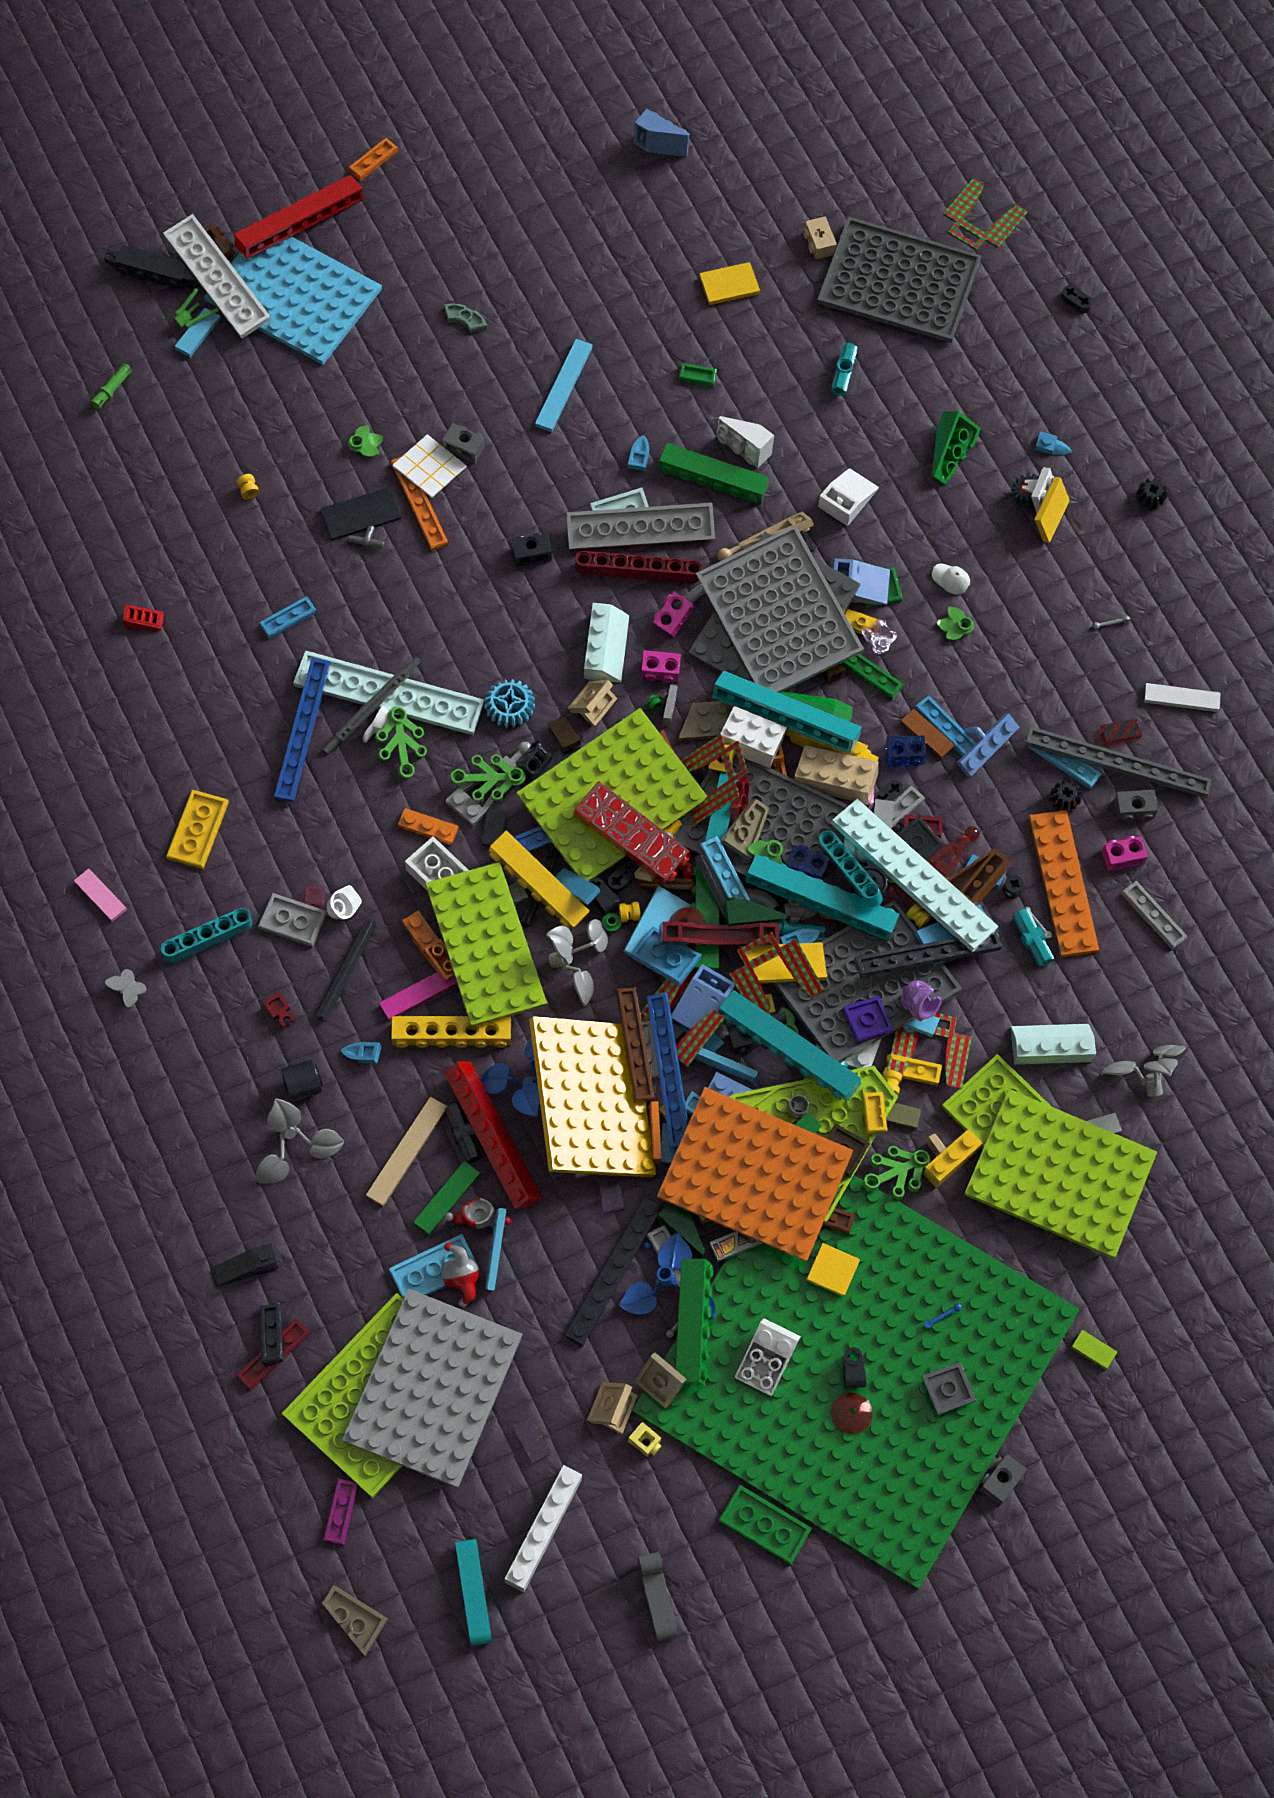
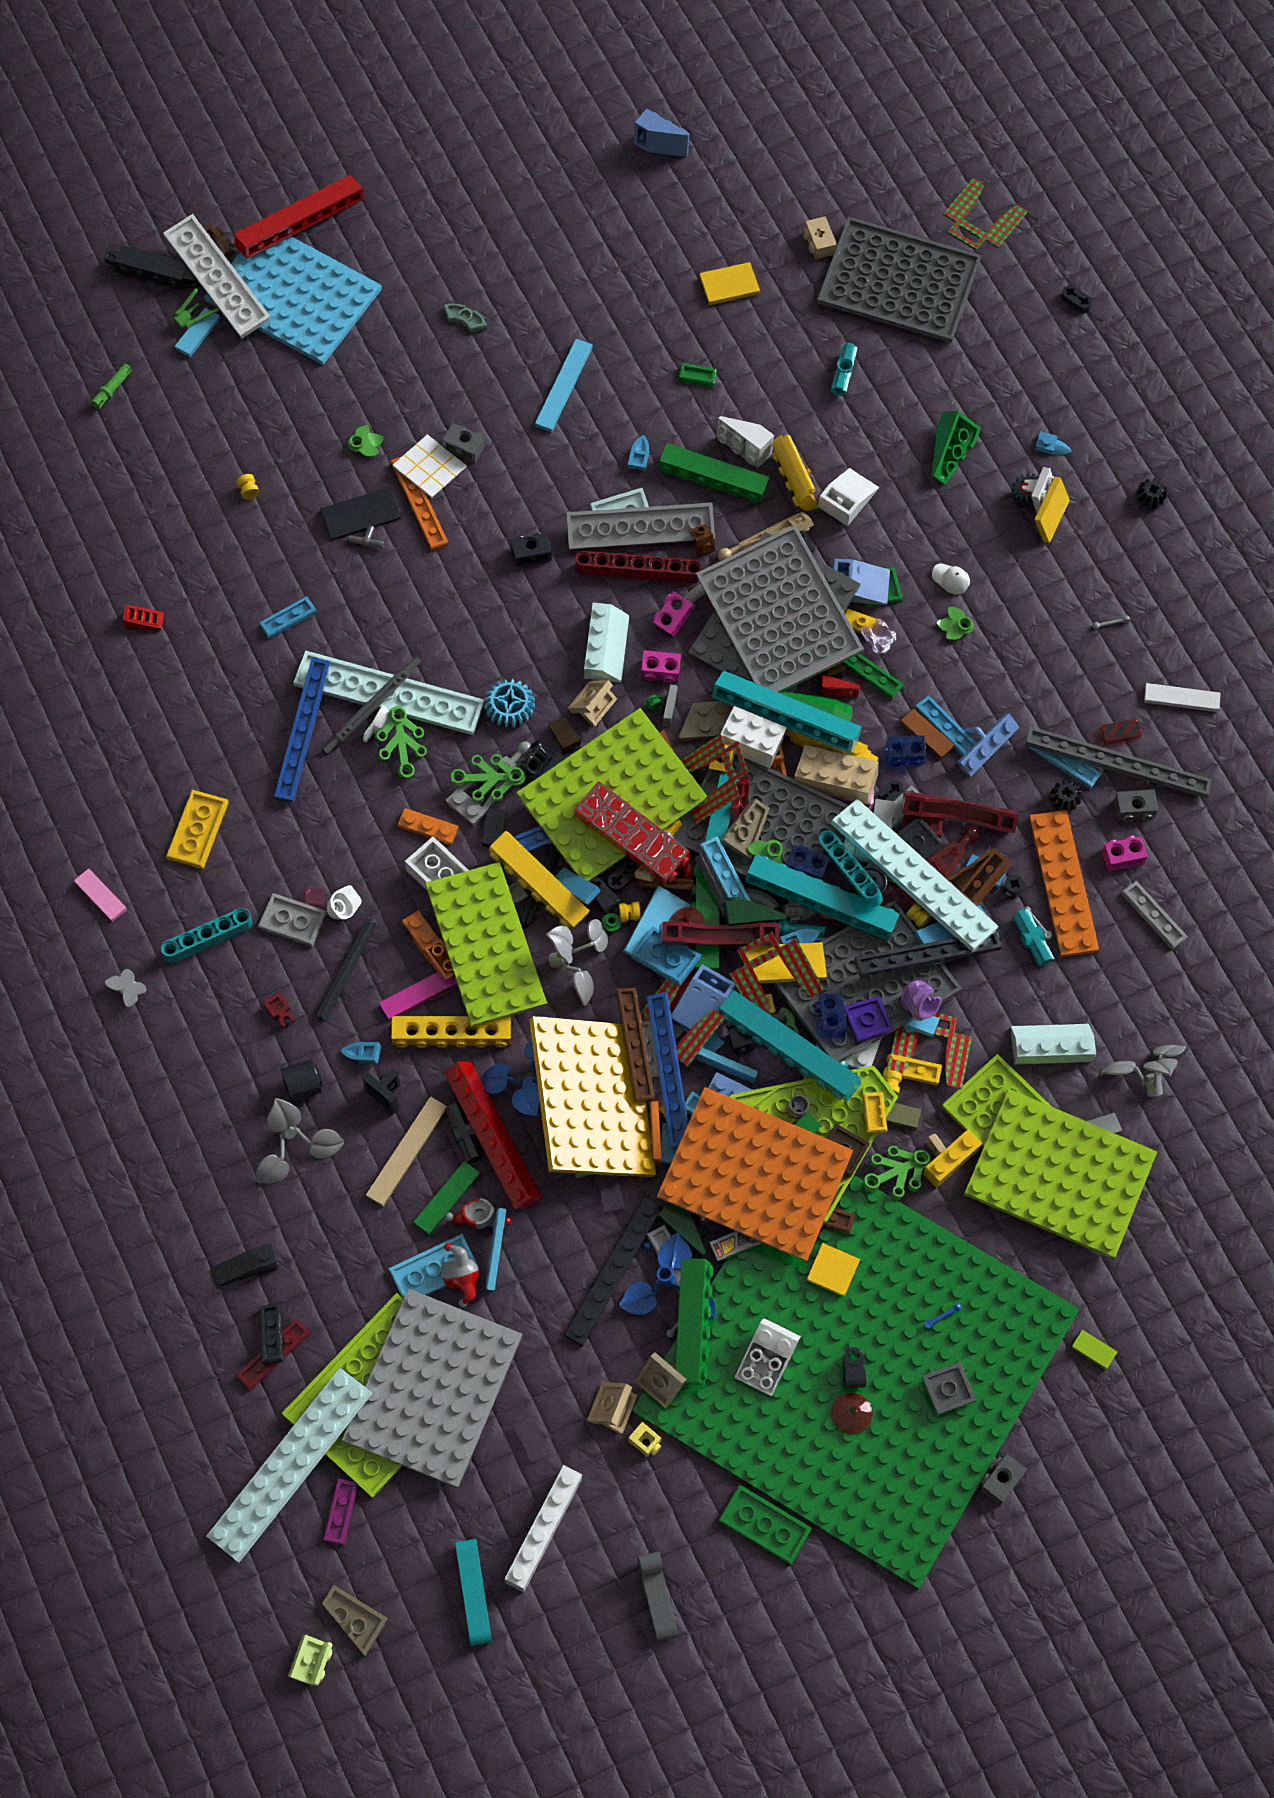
orange tile [348,138,398,181] -> none
none -> light aqua plate [207,1368,373,1562]
none -> yellowish green bracket [288,1635,332,1686]
none -> black bracket [362,1068,400,1115]
none -> reddish brown bracket [690,524,715,557]
none -> yellow container [772,435,819,511]
none -> clear blue brick [814,993,847,1038]
none -> red slope [821,675,860,698]
none -> dark red arch [900,791,1019,833]

